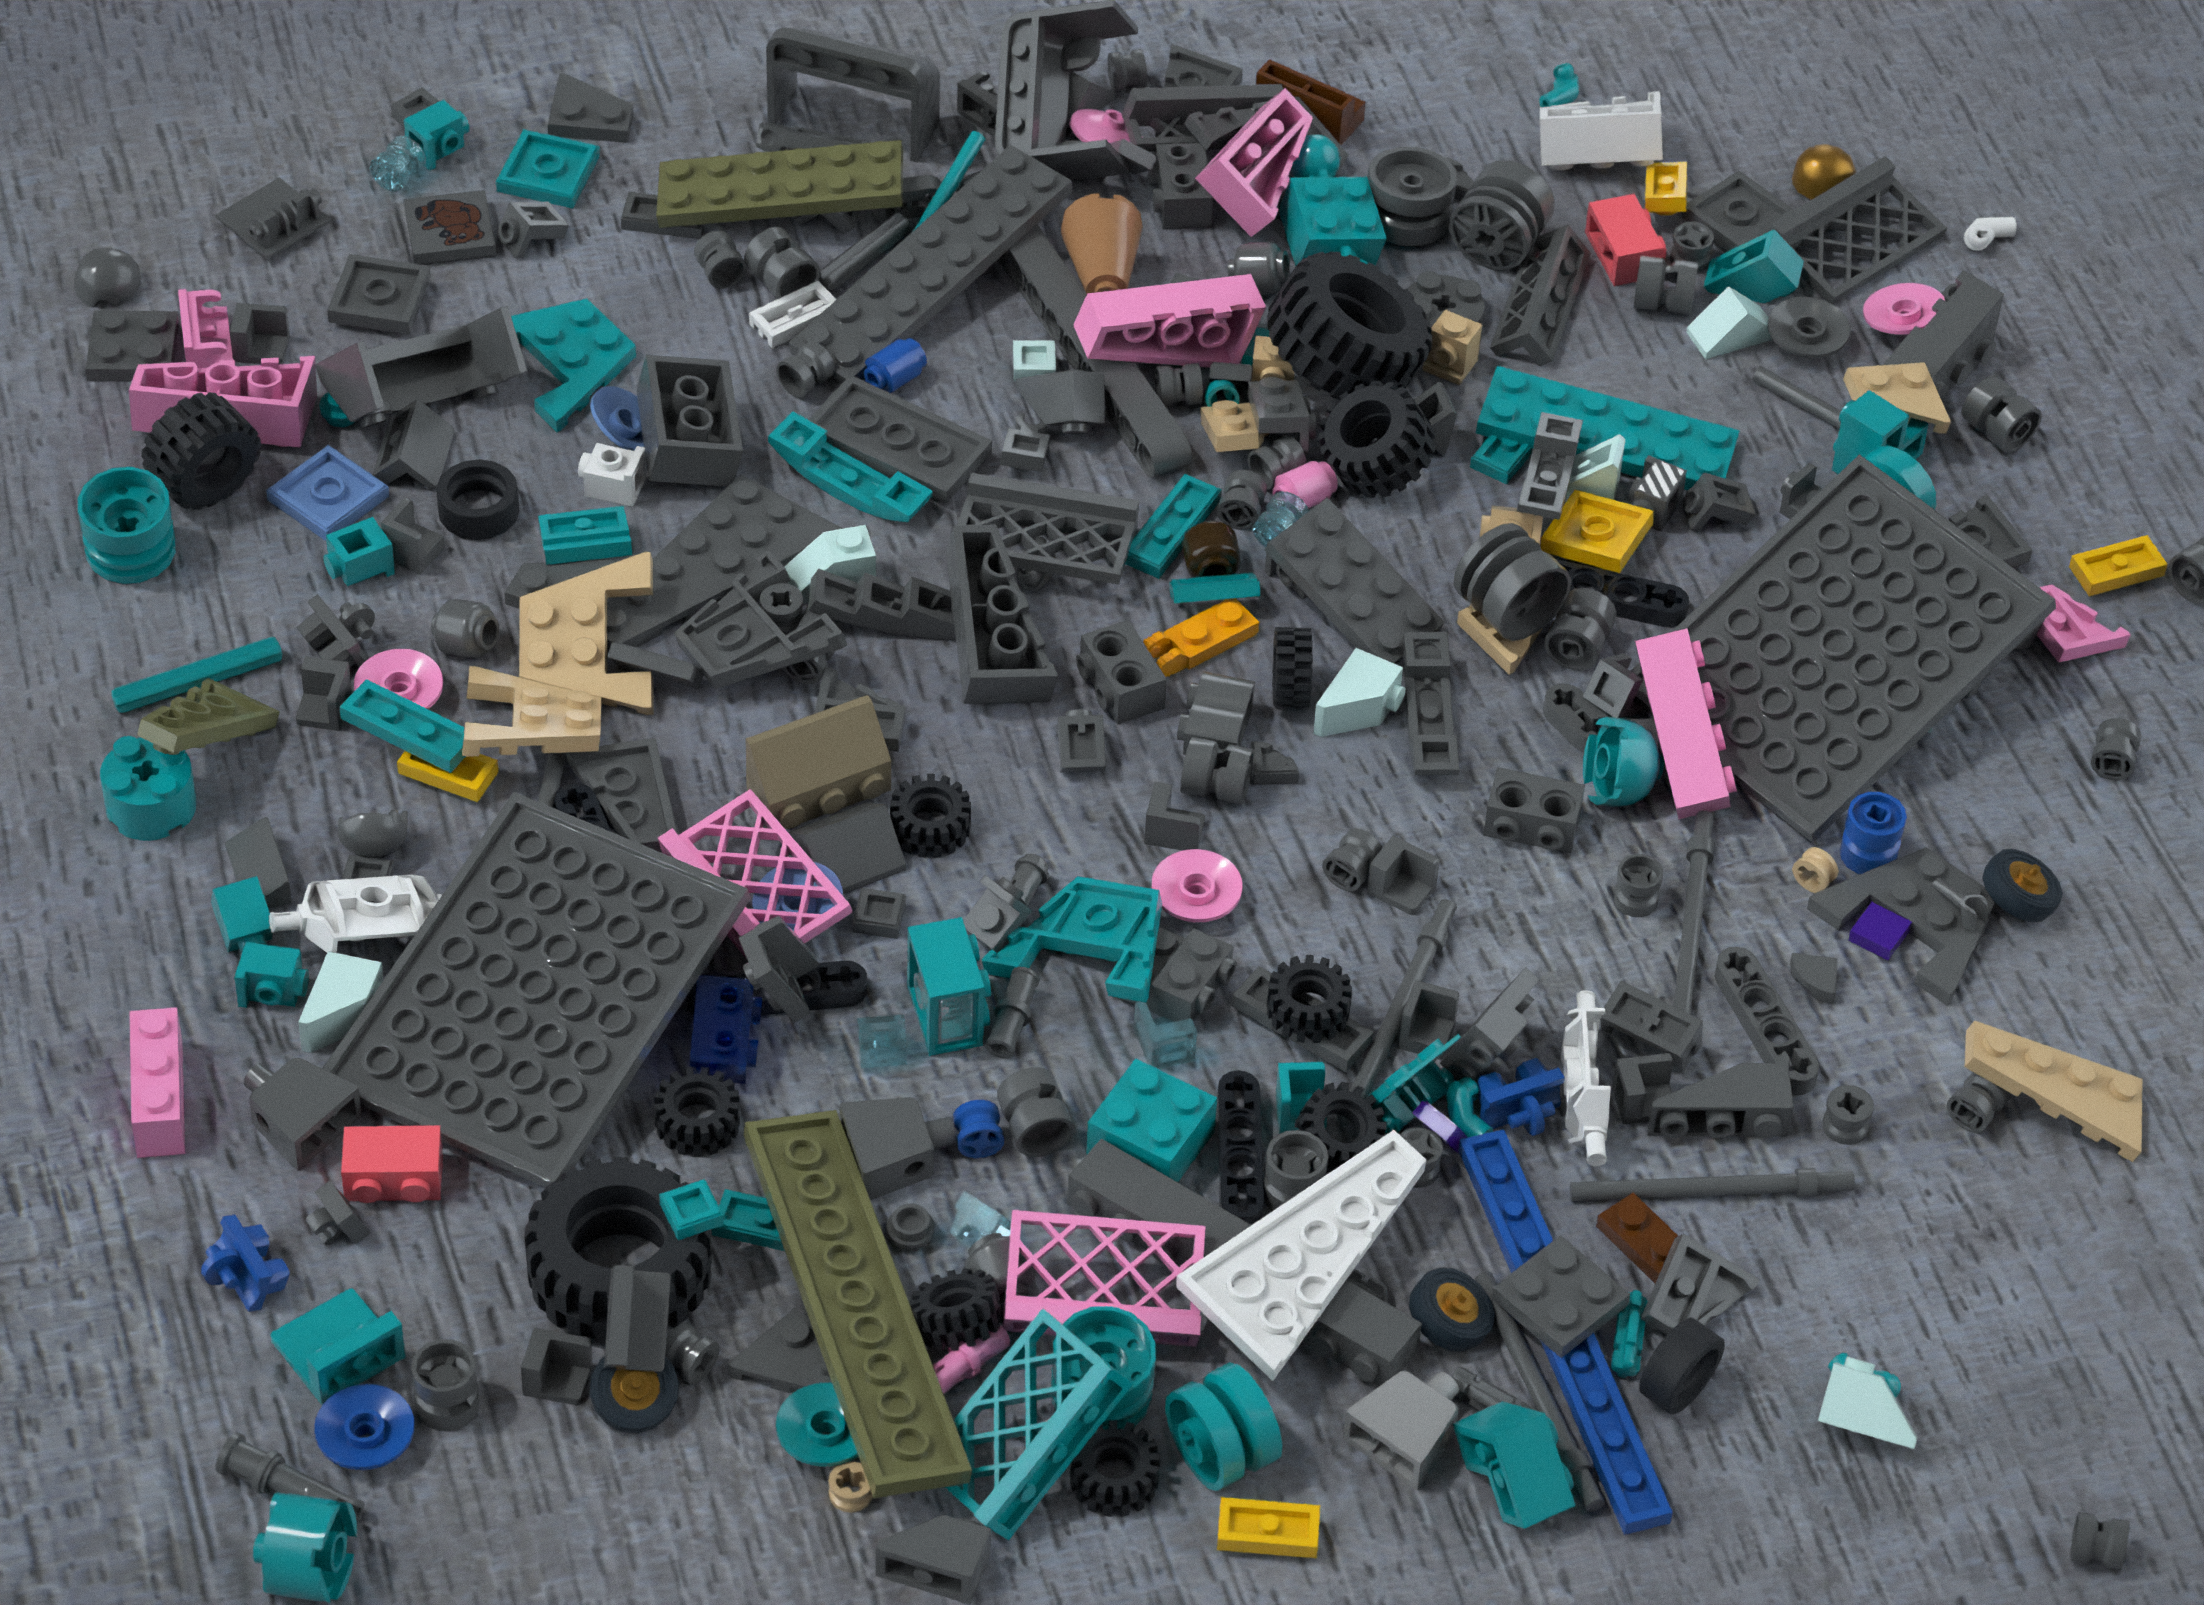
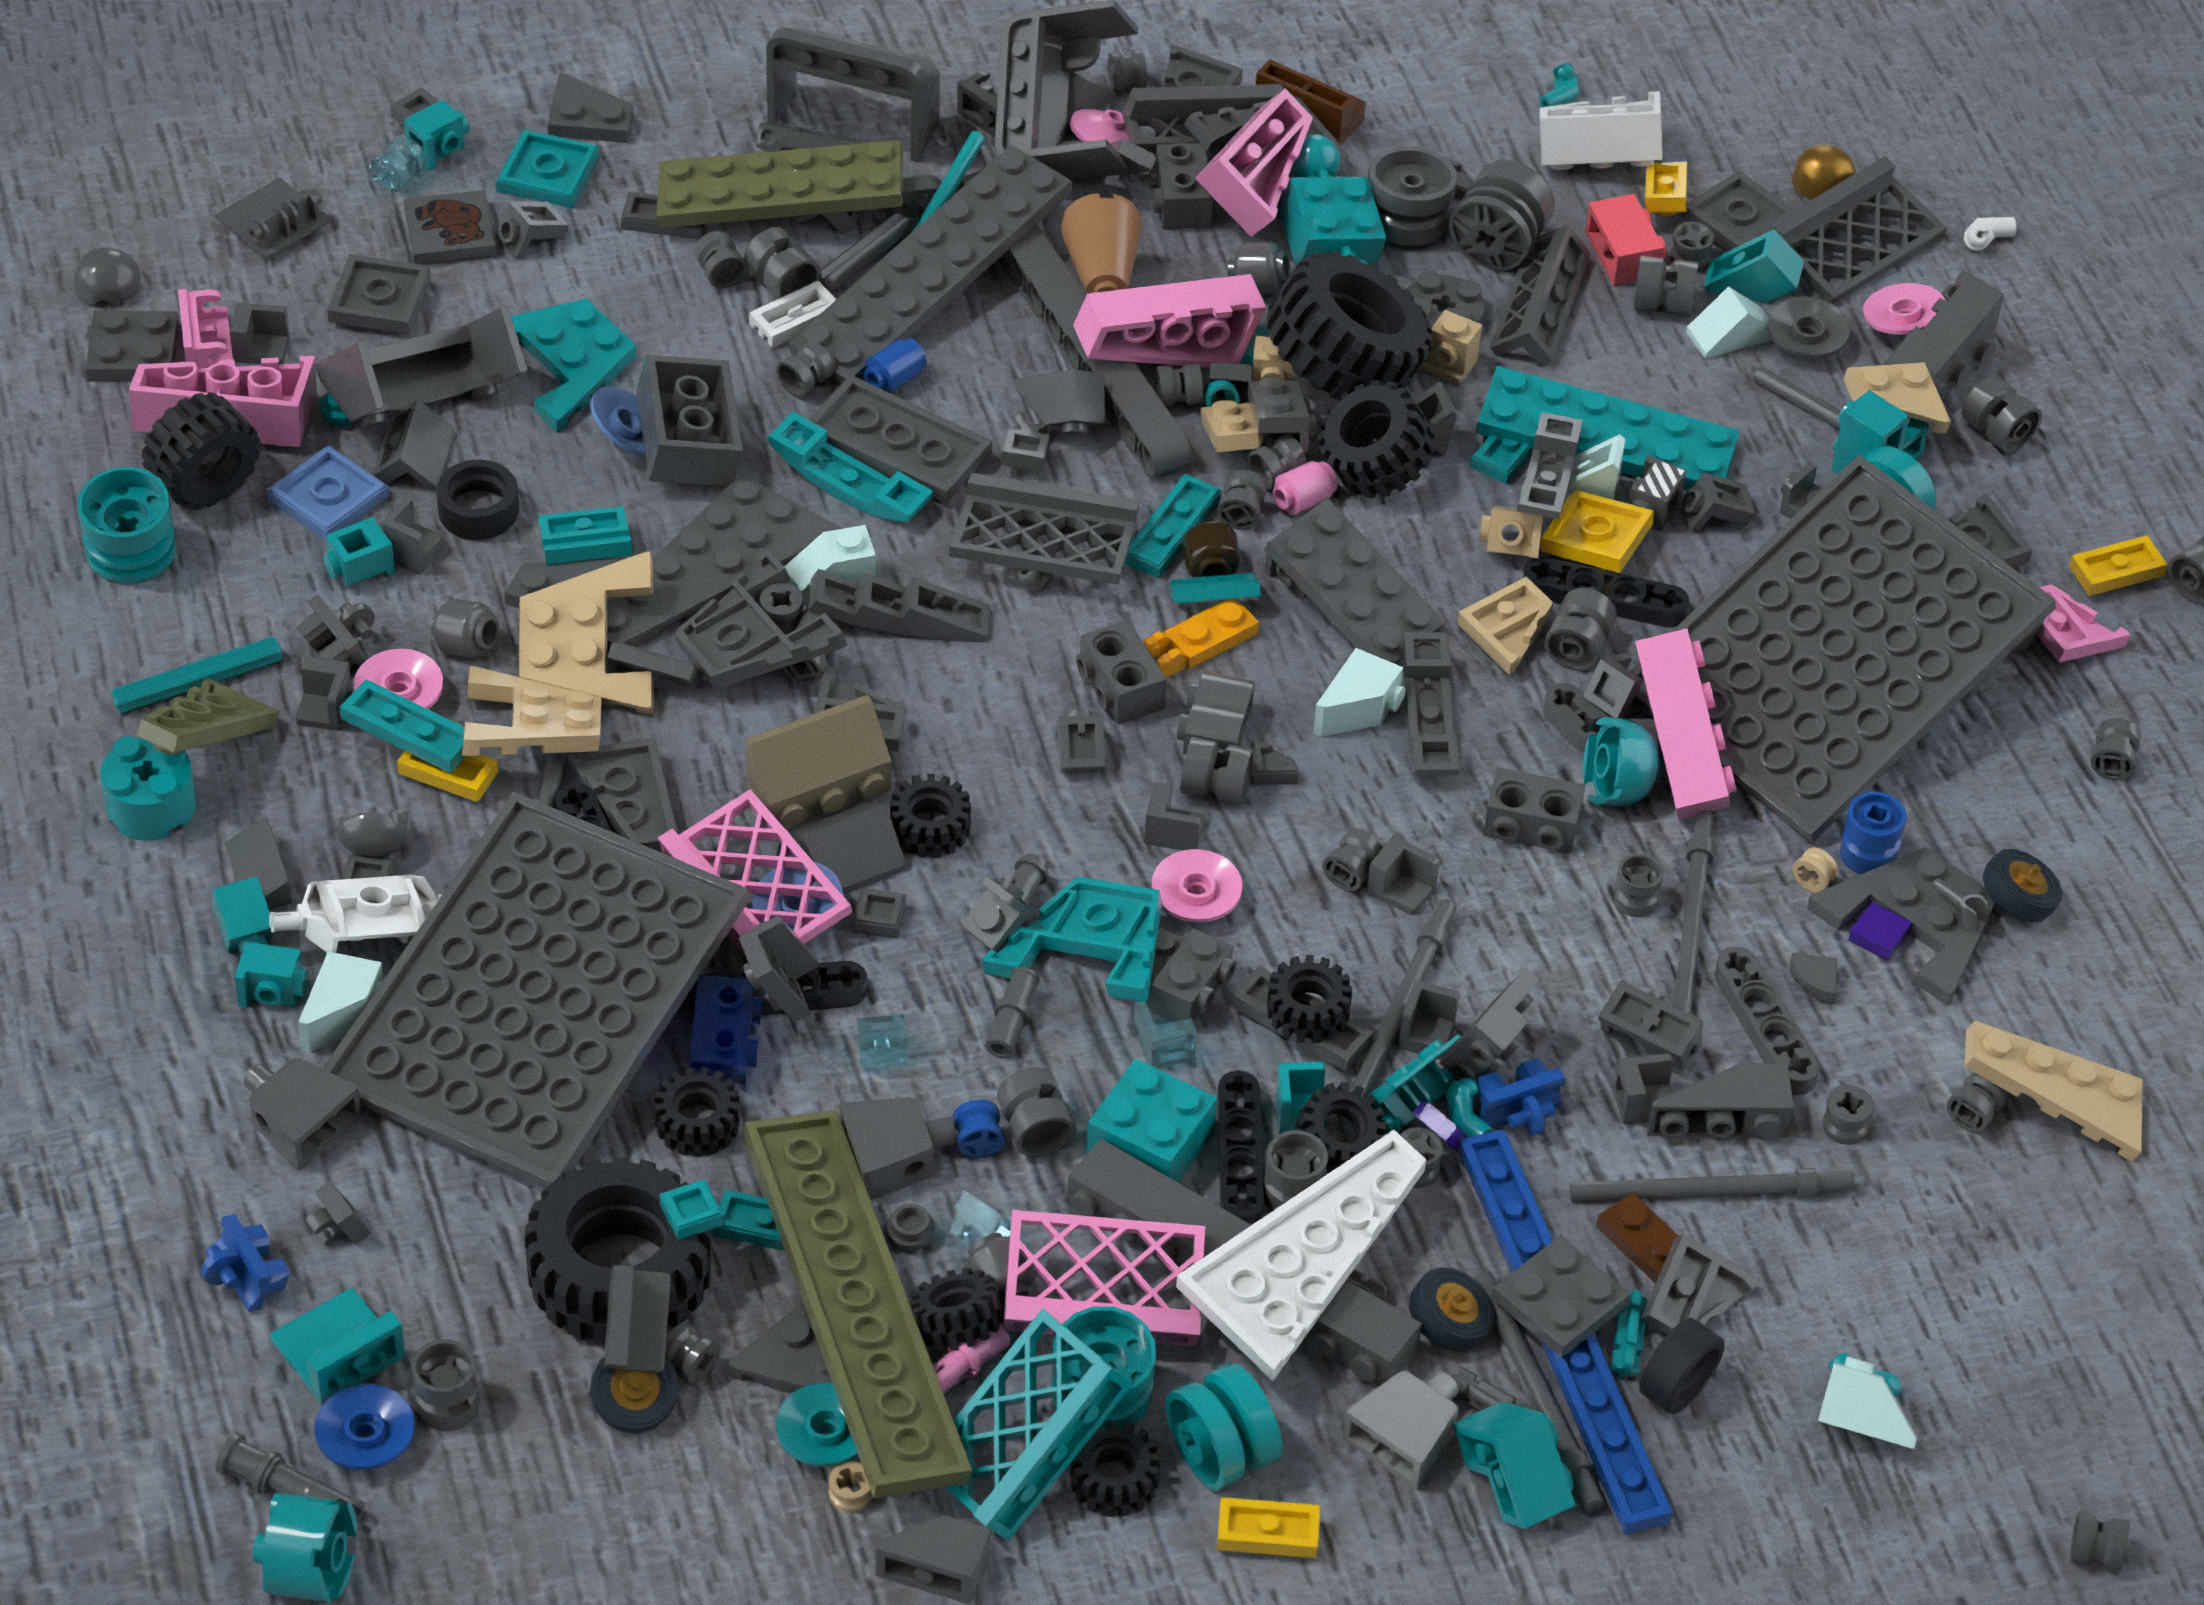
bright pink brick [130,1007,185,1158] -> none
coral brick [341,1125,443,1203] -> none
dark grey panel [521,1328,593,1405] -> none
white brick [578,443,646,507] -> none
teal piece [907,917,991,1056] -> none
dark grey wedge [946,525,1058,704] -> none
light aqua plate [1013,340,1056,382] -> none
clear light blue wheel [1253,492,1309,547] -> none
black tyre [1272,627,1313,707] -> none
dark grey wheel [1453,523,1572,641] -> none
white plate [1561,990,1611,1166] -> none

